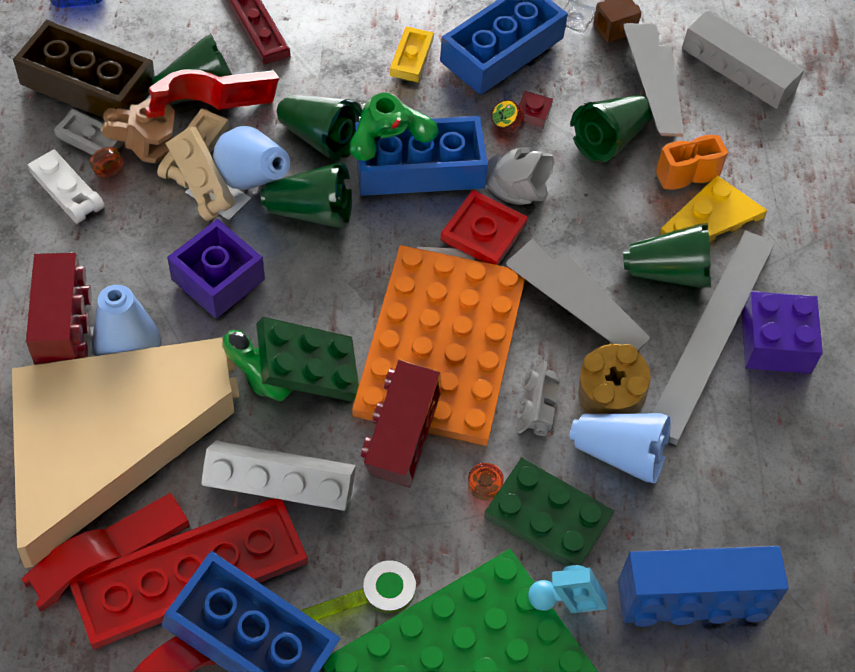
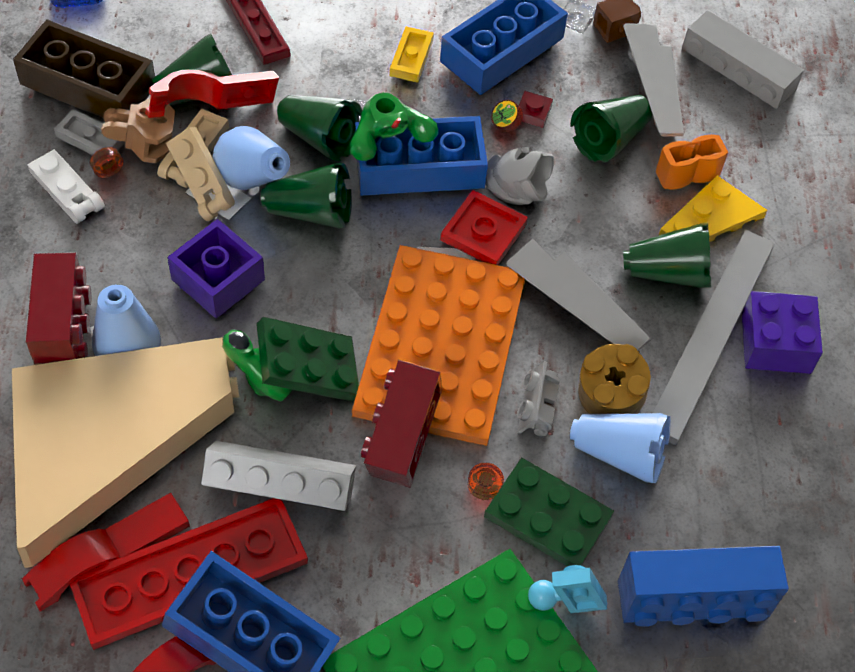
piece [300,561,416,621] -> none

